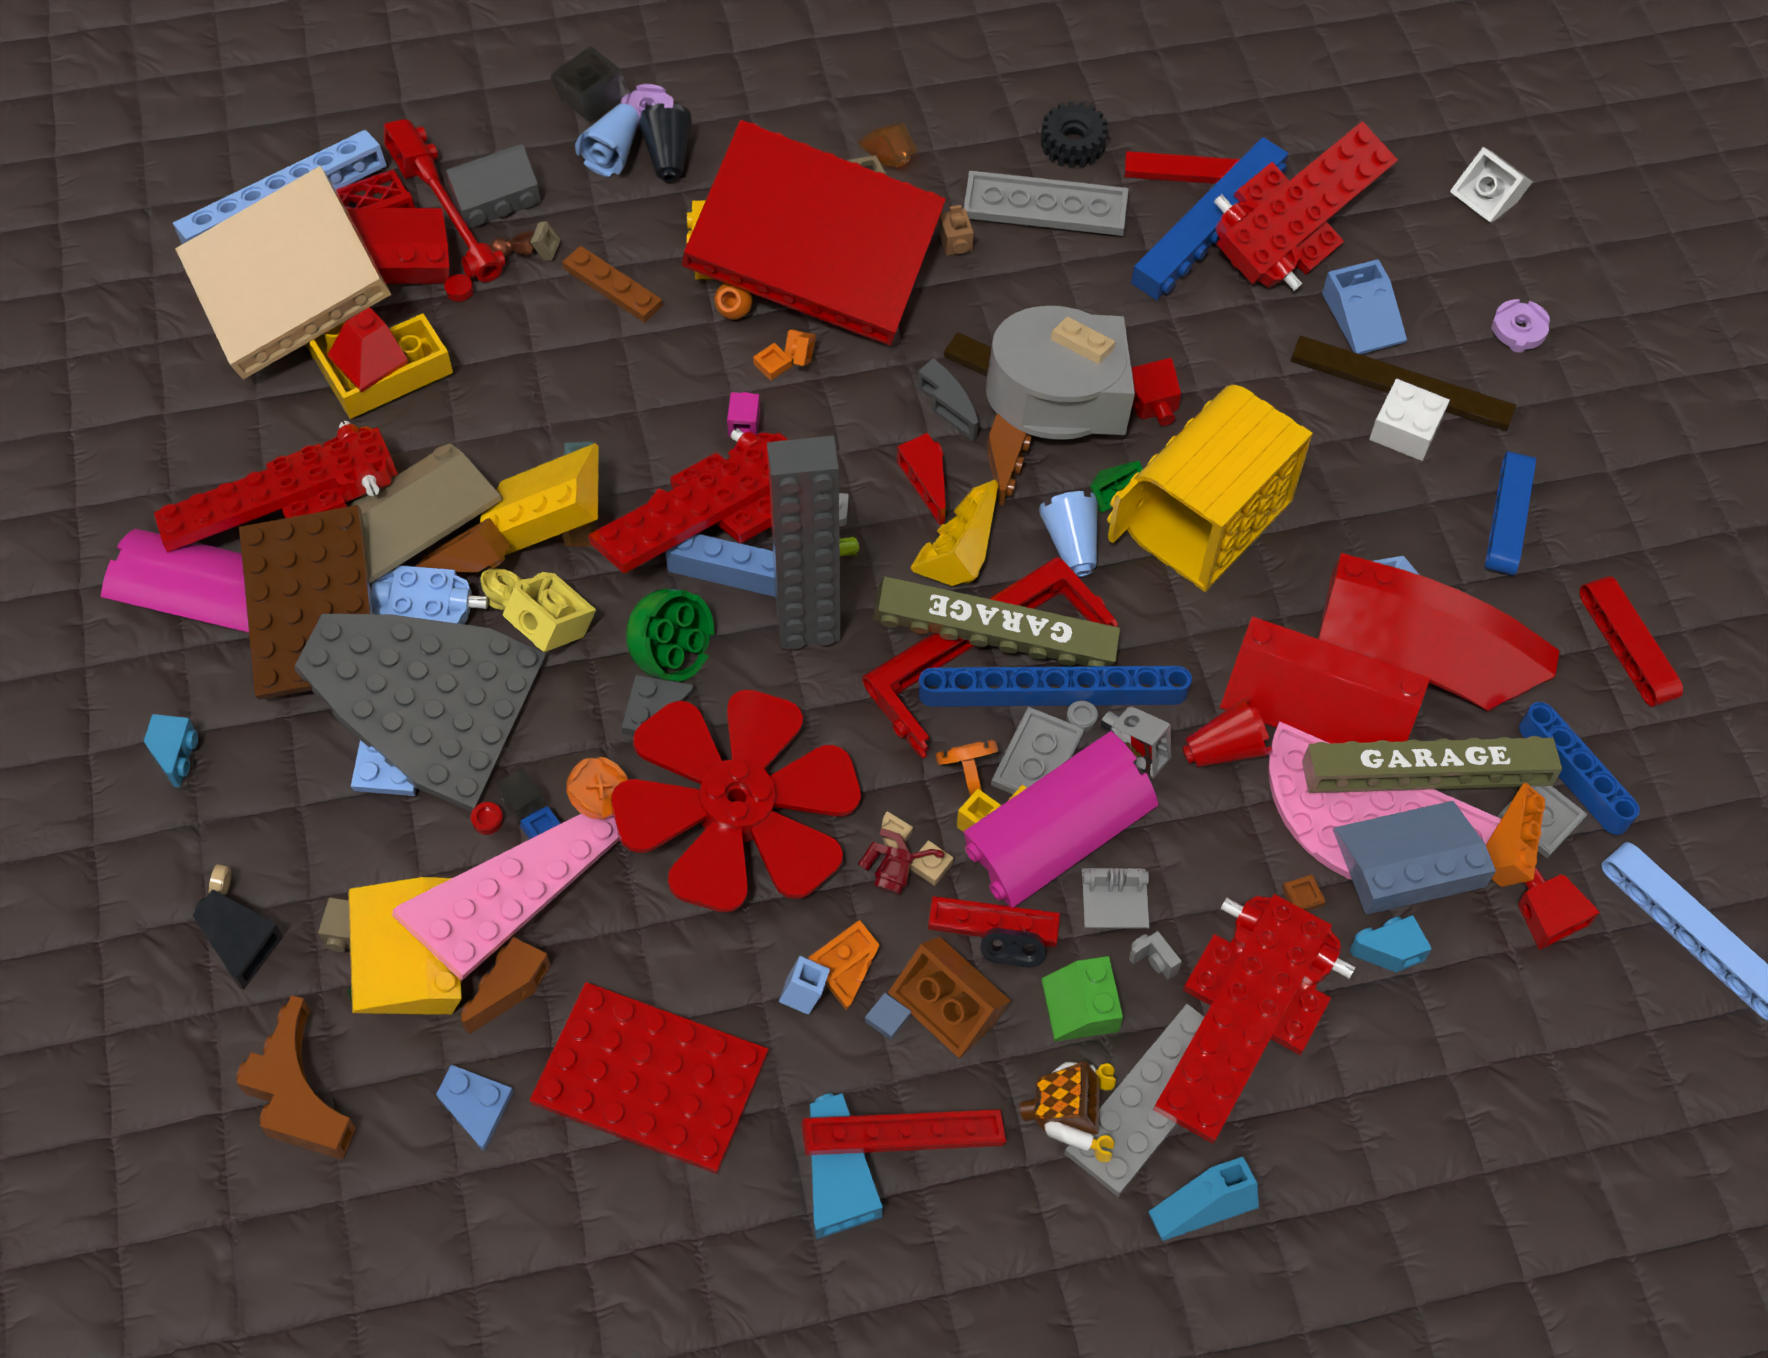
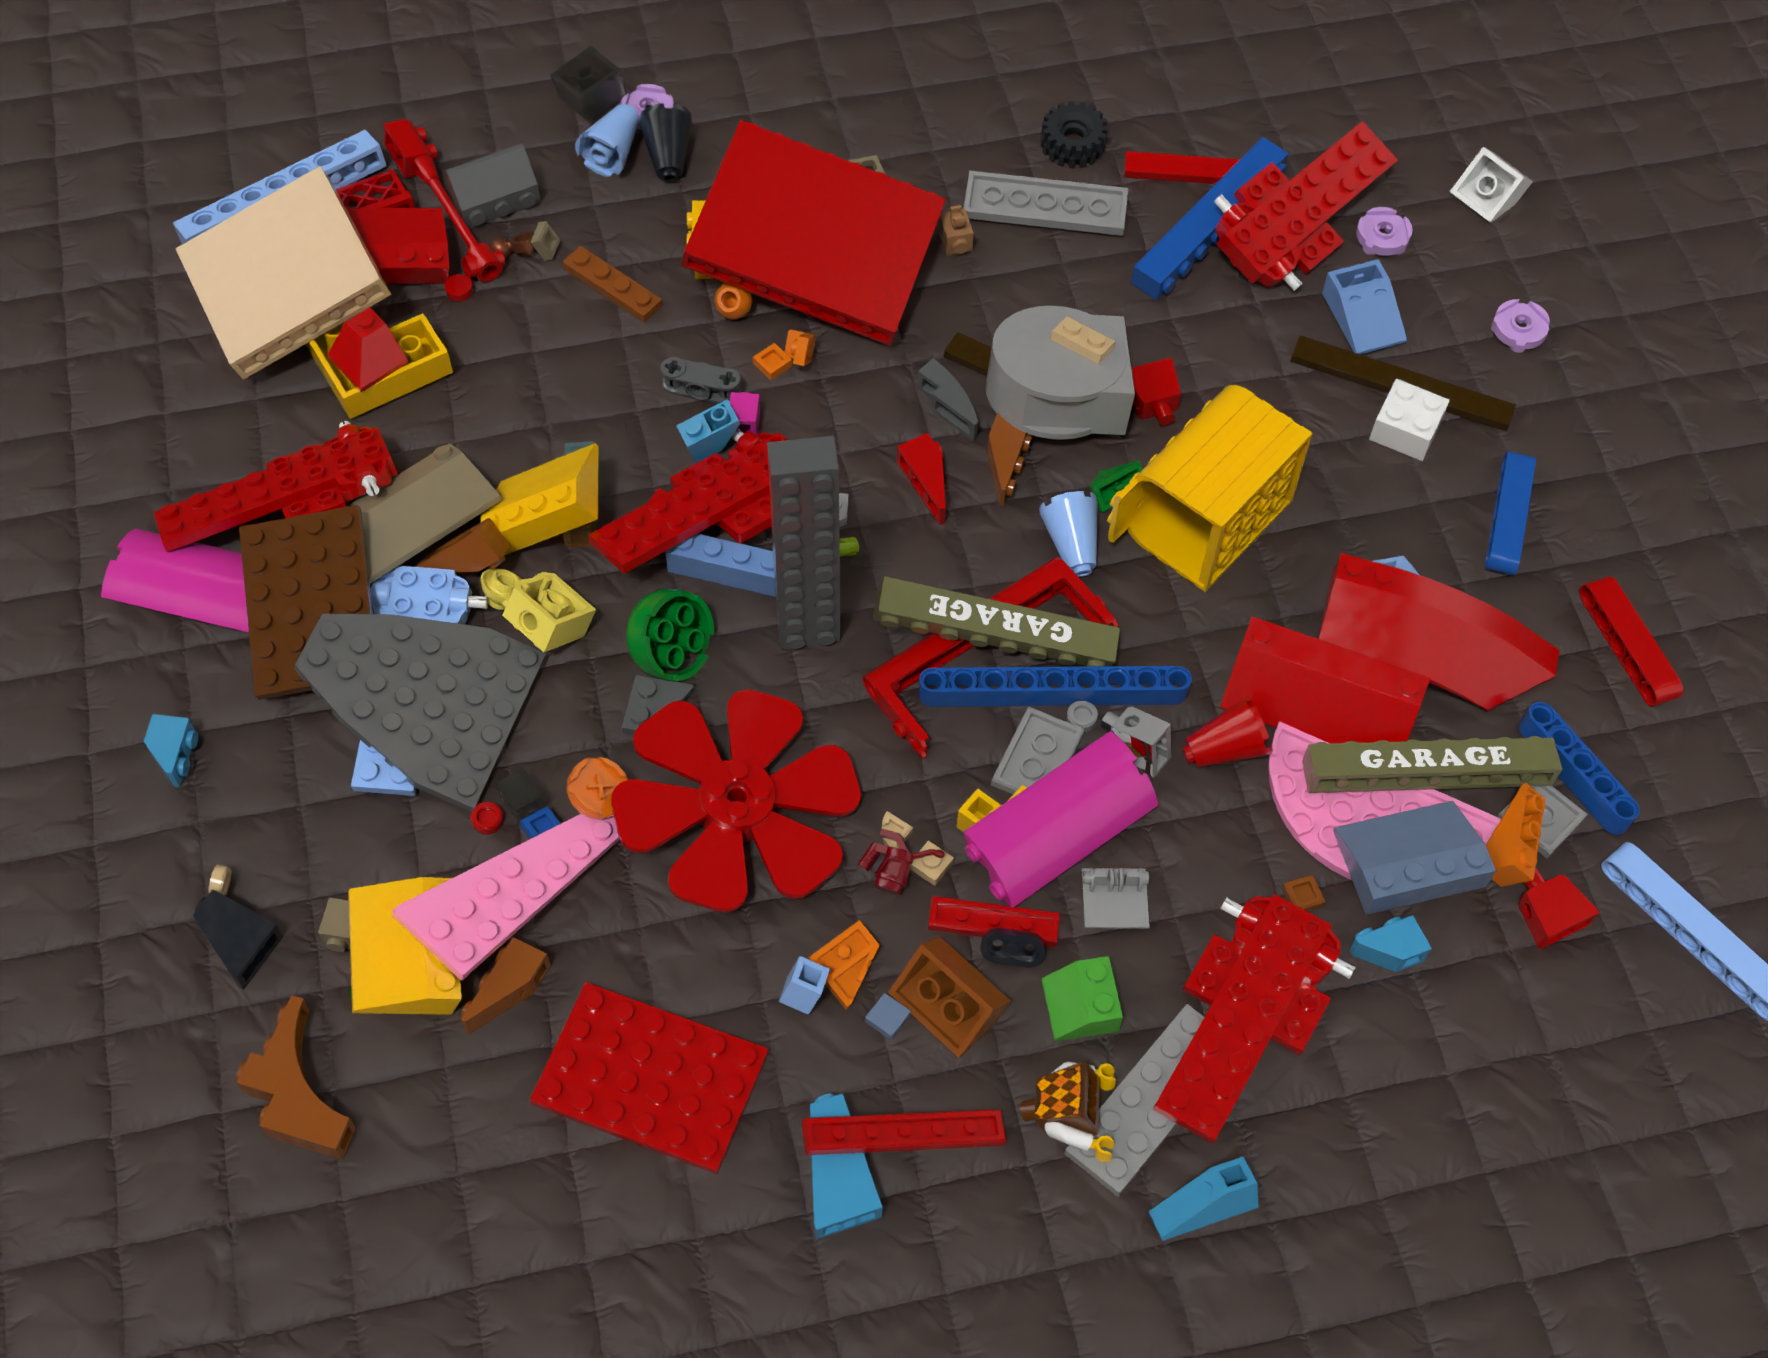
medium blue wing [436,1065,514,1151] -> none
clear orange slope [858,122,918,167] -> none
yellow wedge [910,480,998,586] -> none
orange tile [935,739,998,796] -> none
light grey bracket [1129,931,1182,980] -> none
none -> dark grey piece [660,357,742,403]
none -> dark azure slope [676,399,740,463]
none -> lavender plate [1356,207,1412,256]

